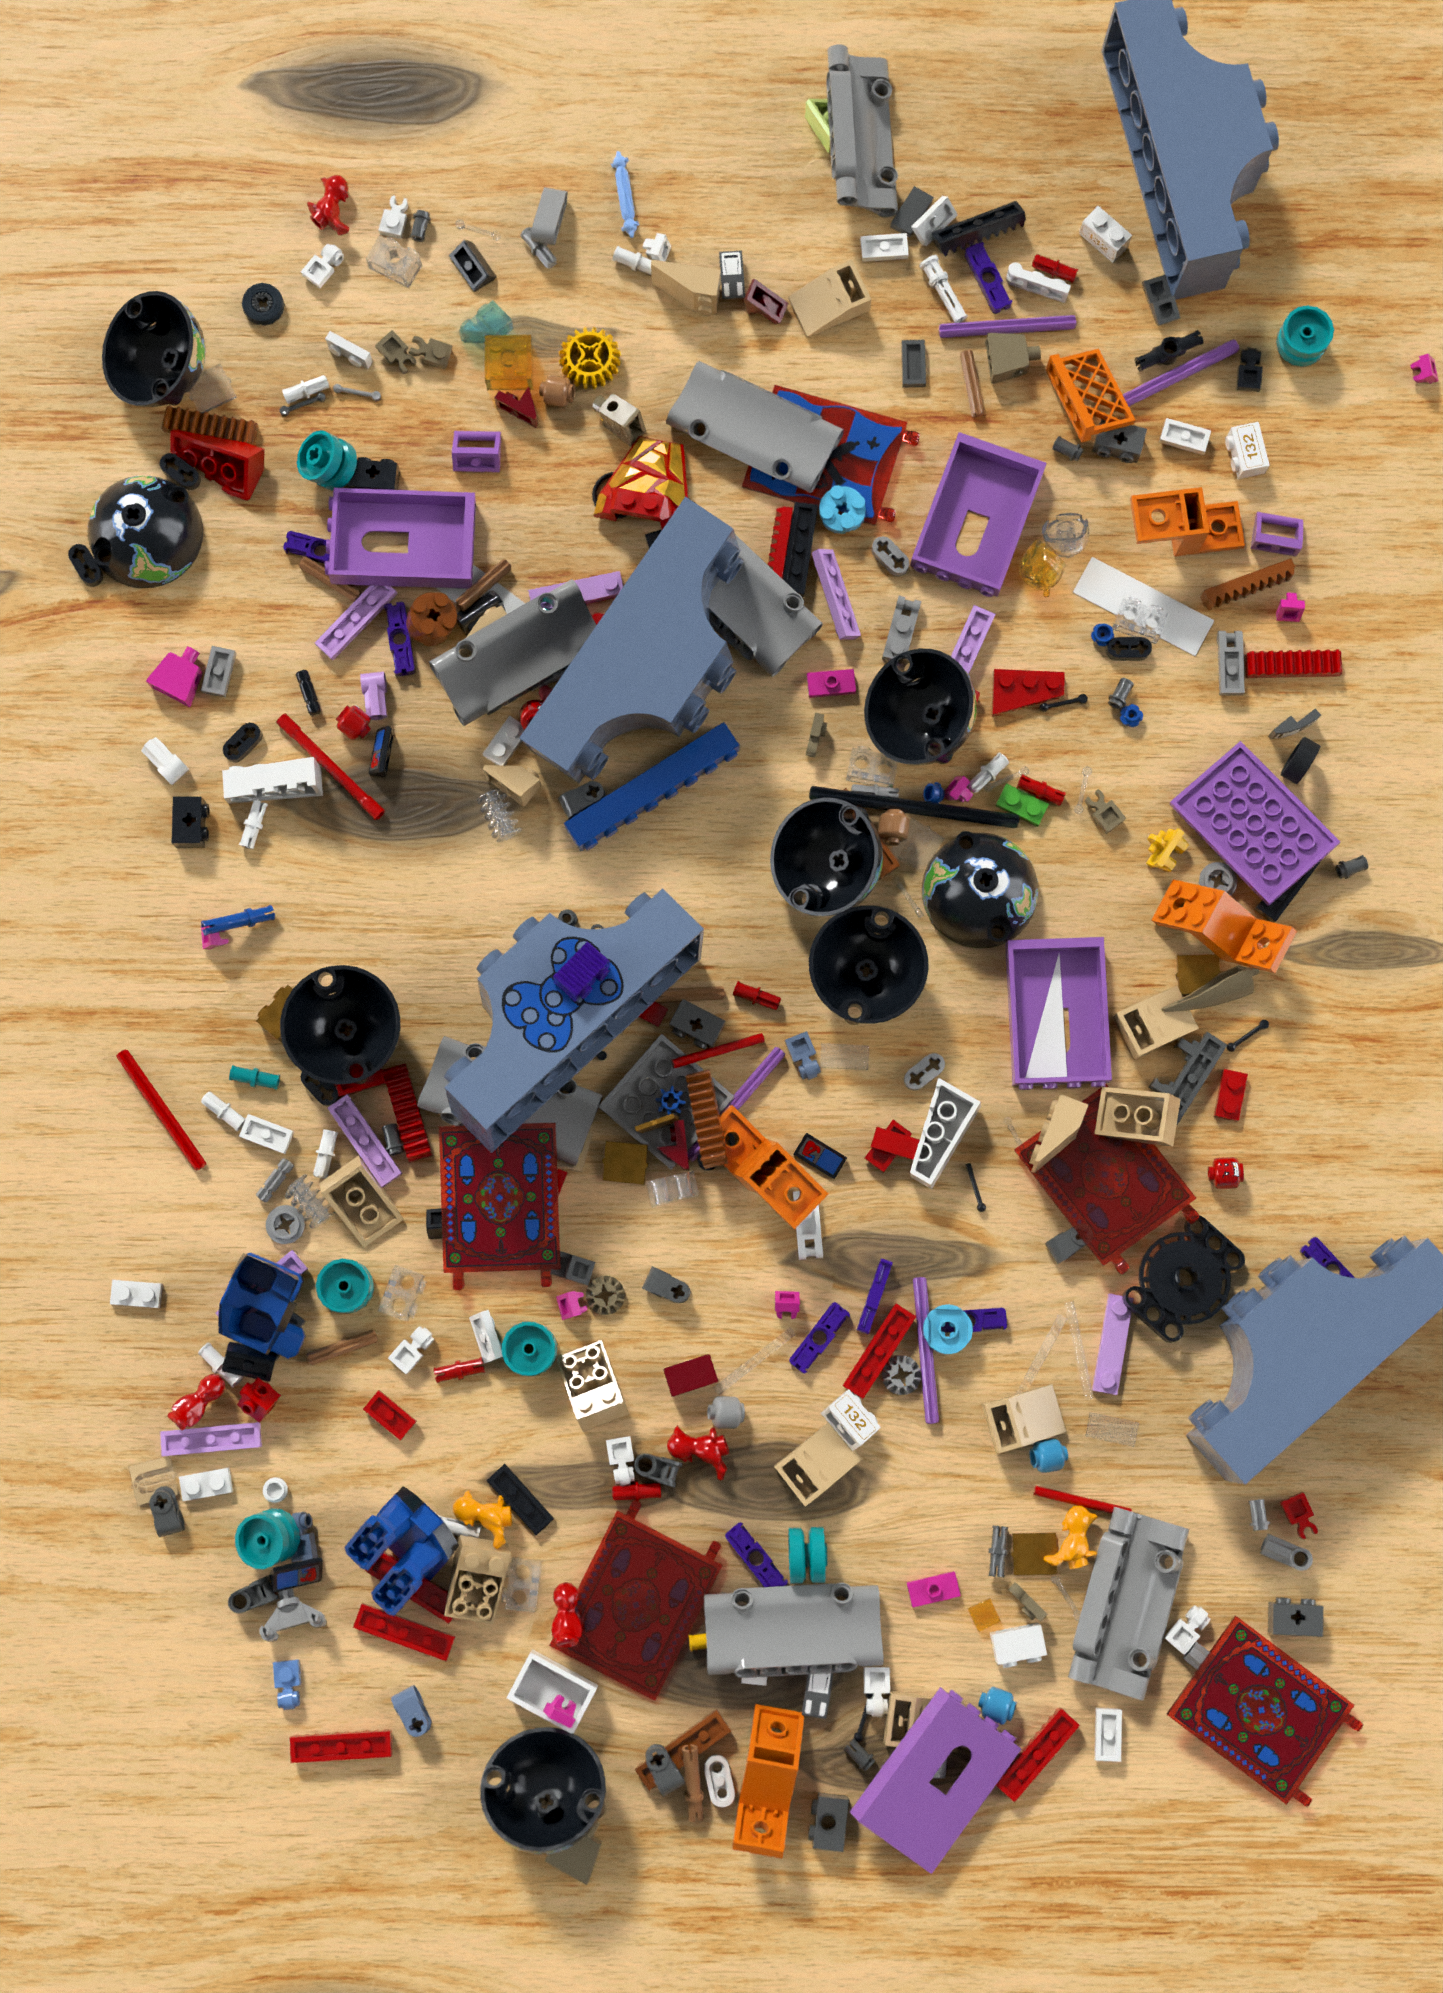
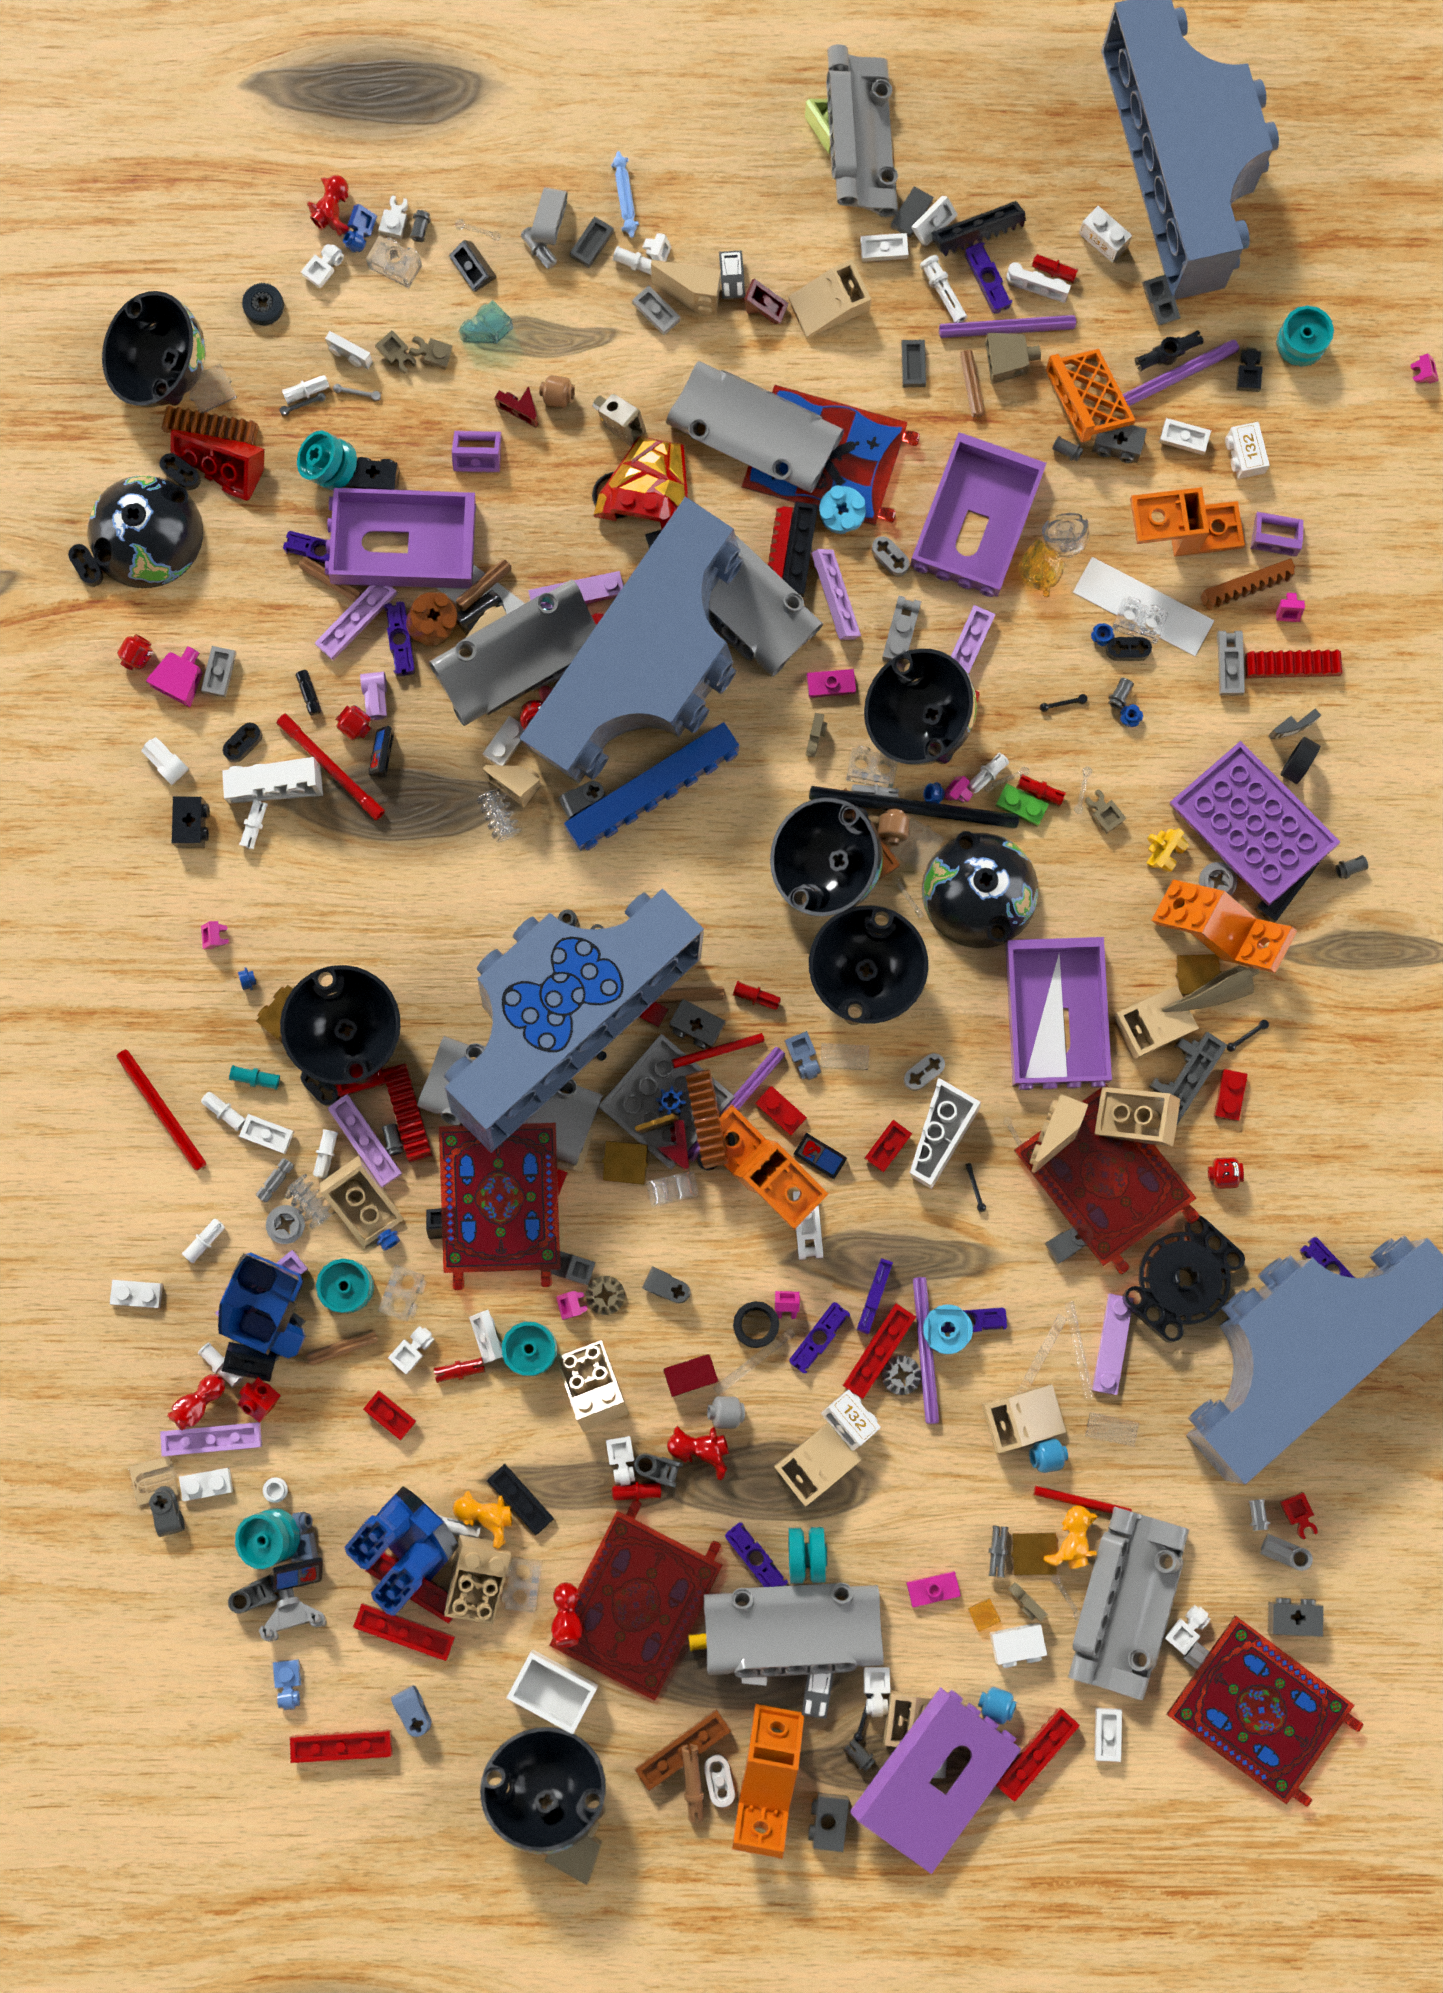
blue pin [201,905,275,936] -> none
clear yellow brick [485,335,533,390] -> none
dark pink tile [543,1694,576,1728] -> none
dark purple brick [553,941,610,1002] -> none
yellow gear [559,326,621,390] -> none
dark grey piece [645,1744,686,1797] -> none
red piece [871,1127,920,1160] -> none
red wing [992,669,1065,717] -> none
none -> red head [117,634,153,671]
none -> white axle [182,1219,225,1264]
none -> blue plate [238,967,256,990]
none -> blue plate [343,204,377,252]
none -> blue plate [377,1229,400,1251]
none -> dark grey tile [570,216,614,268]
none -> light grey plate [632,285,681,335]
none -> black tyre [733,1301,780,1348]
none -> red plate [755,1086,807,1136]

